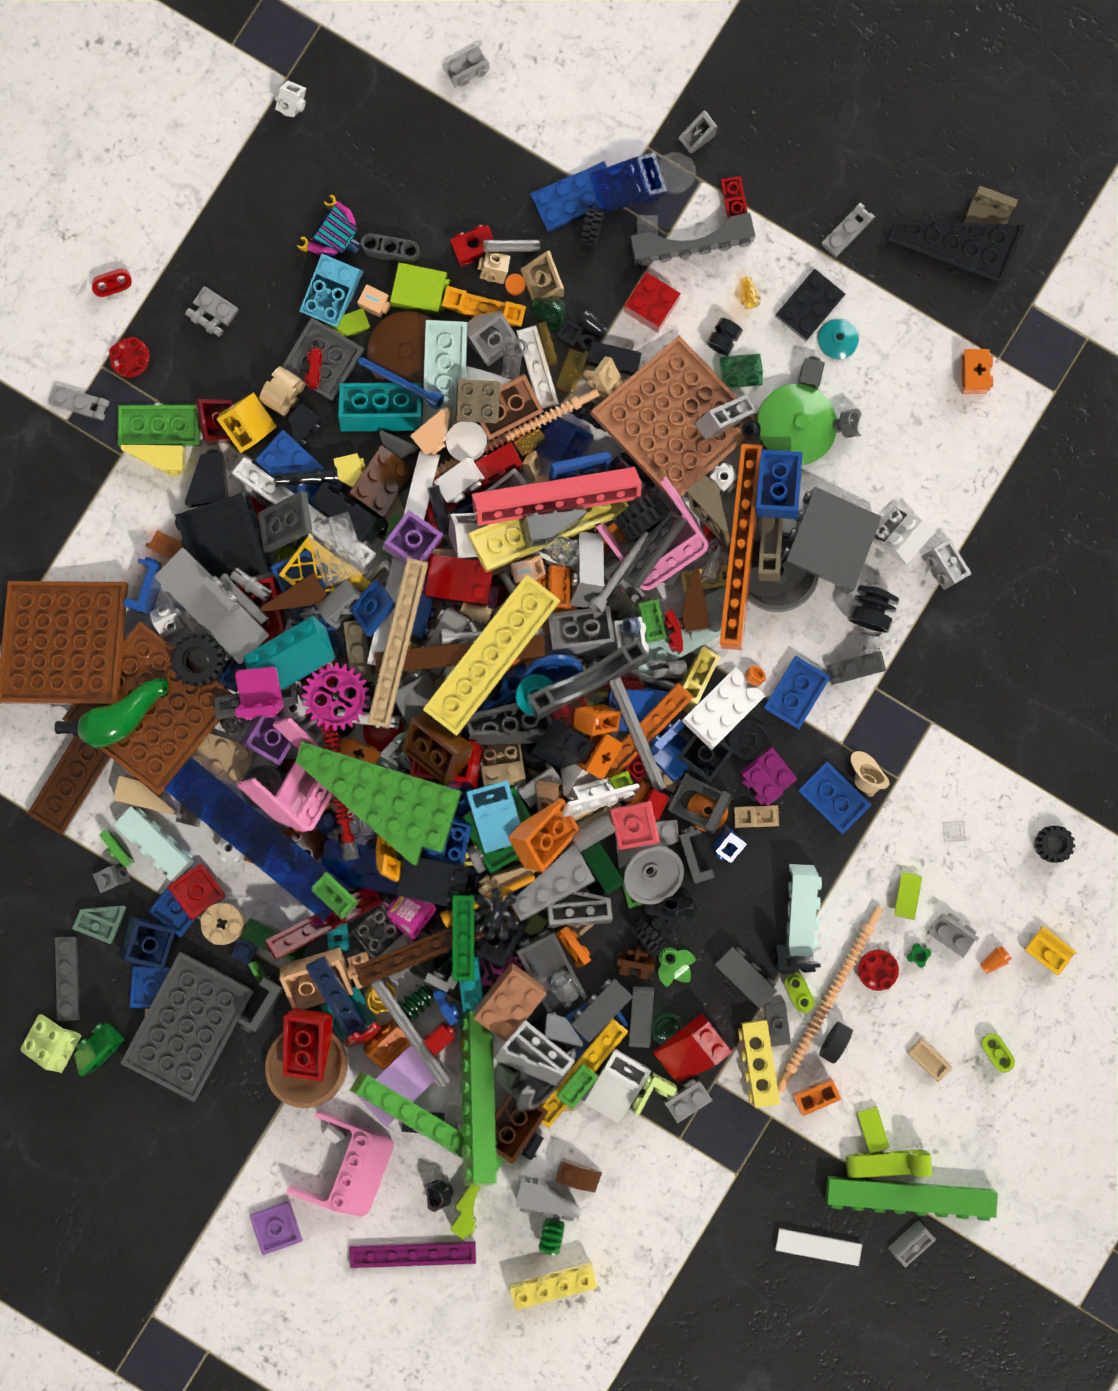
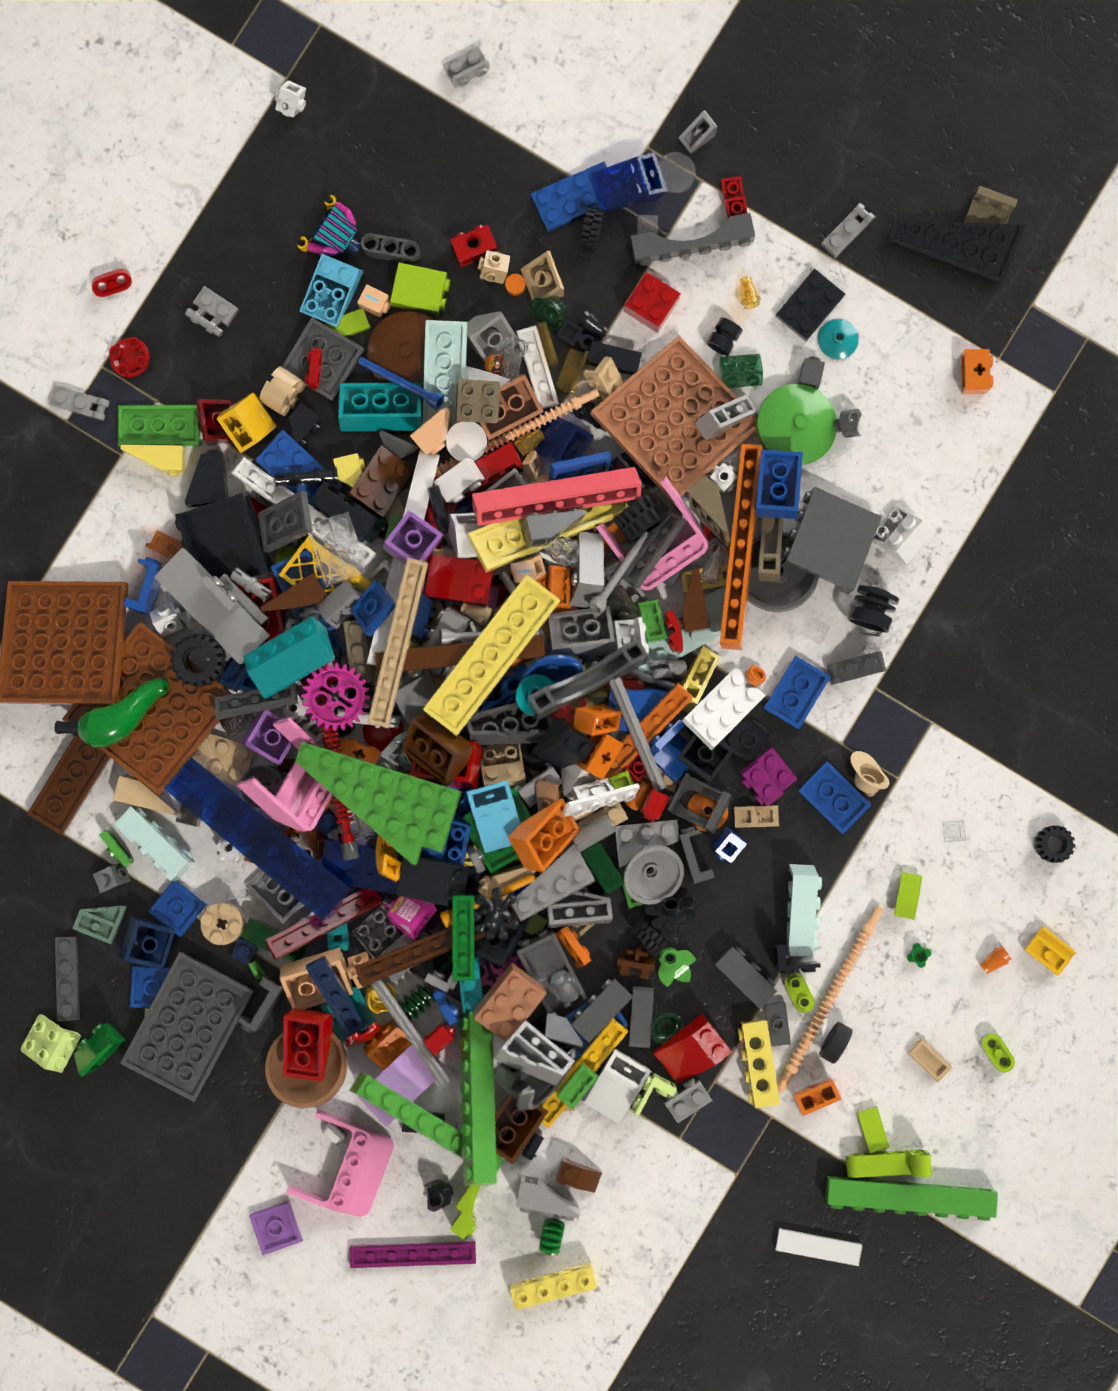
red plate [167,863,226,921] -> none
dark pink bracket [235,667,284,720] -> none
bright green hinge [312,872,359,920] -> none
light orange slope [442,286,526,327] -> none
light grey axle [483,240,540,252] -> none
coral tile [610,801,660,850] -> none
sand blue plate [622,616,641,637] -> none
black plate [742,420,761,441] -> none
red dish [858,949,899,991] -> none
light grey slope [888,1220,936,1268] -> none
light grey bracket [923,539,972,590] -> none
light grey bracket [928,913,979,958] -> none
none -> light grey slope [246,856,322,928]
none -> tile [485,354,505,375]

